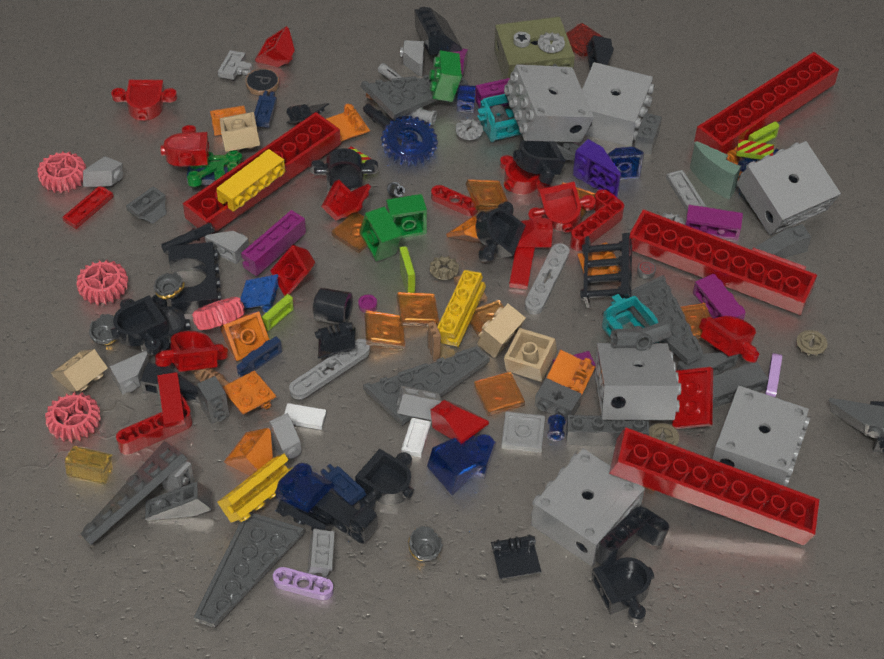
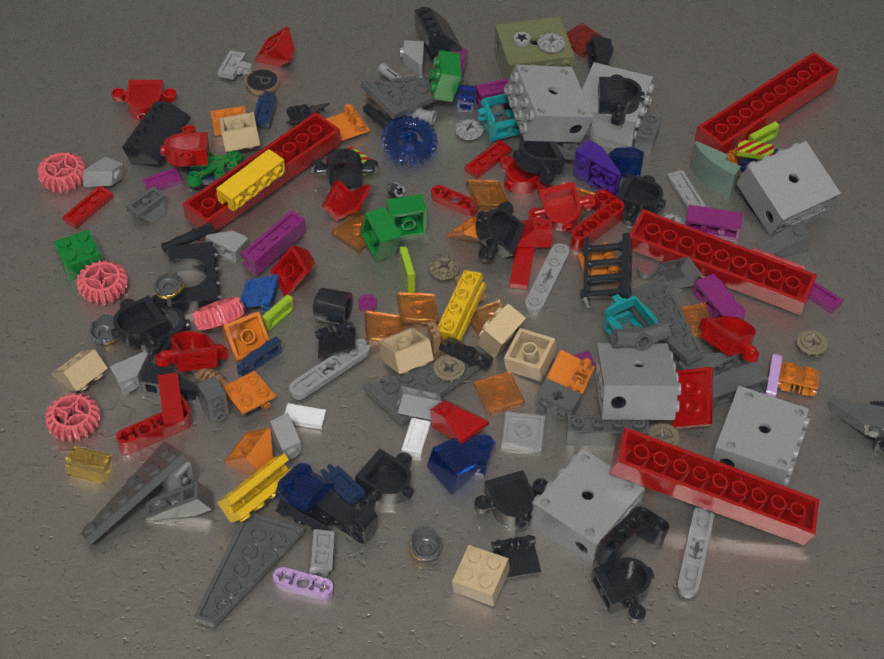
clear blue bush [547,415,566,441] -> none
none -> green brick [53,229,103,281]
none -> black slope [122,101,191,164]
none -> magenta tile [142,168,182,191]
none -> tan brick [378,328,434,374]
none -> dark tan gear [433,355,465,383]
none -> black hinge [439,337,494,370]
none -> tan brick [452,545,510,607]
none -> red tile [464,139,513,179]
none -> black piece [474,470,549,528]
none -> black piece [598,74,645,126]
none -> black piece [616,173,667,226]
none -> dark grey slope [654,257,701,288]
none -> light grey piece [677,506,714,598]
none -> orange hinge [778,362,819,397]
none -> magenta tile [809,282,843,314]

